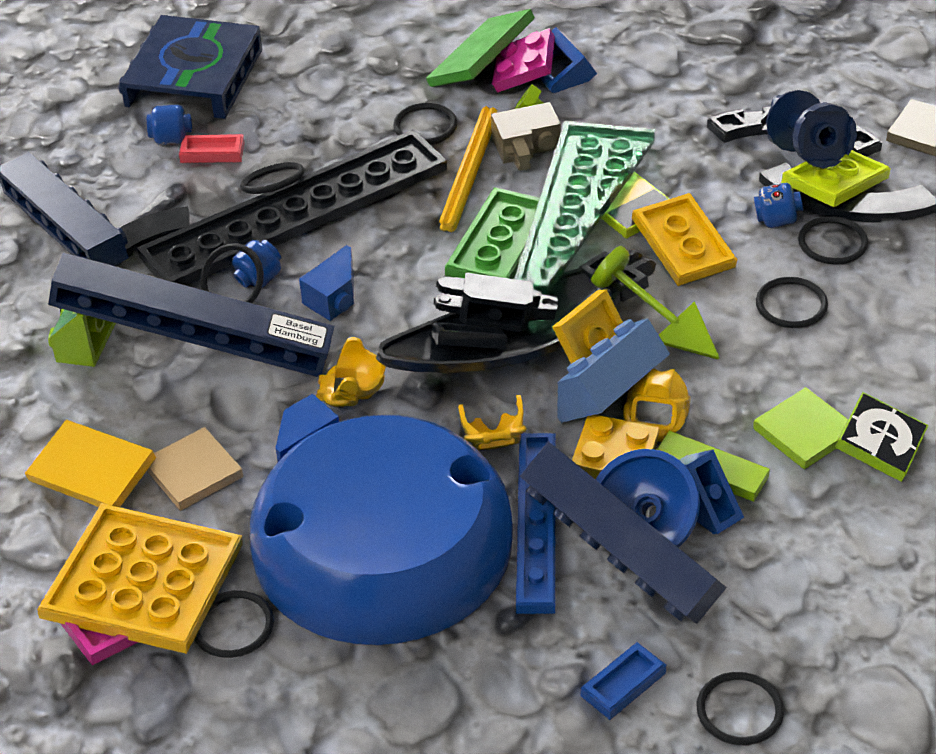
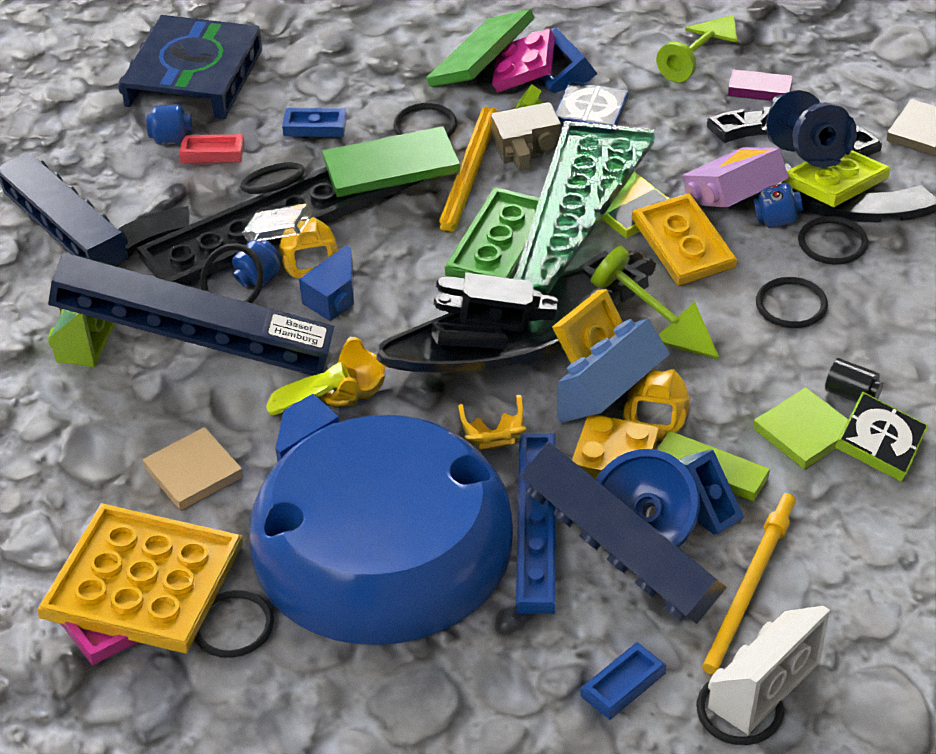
yellow tile [25,420,156,507] -> none
none -> clear tile [242,204,313,242]
none -> neon yellow piece [266,362,350,416]
none -> yellow helmet [279,217,339,279]
none -> blue plate [282,108,347,138]
none -> tile [322,126,460,197]
none -> tile [556,81,628,135]
none -> lime piece [656,14,737,83]
none -> lavender brick [682,147,789,207]
none -> yellow bar [702,493,796,675]
none -> white slope [708,606,830,735]
none -> tile [728,69,793,101]
none -> black brick [825,358,883,403]

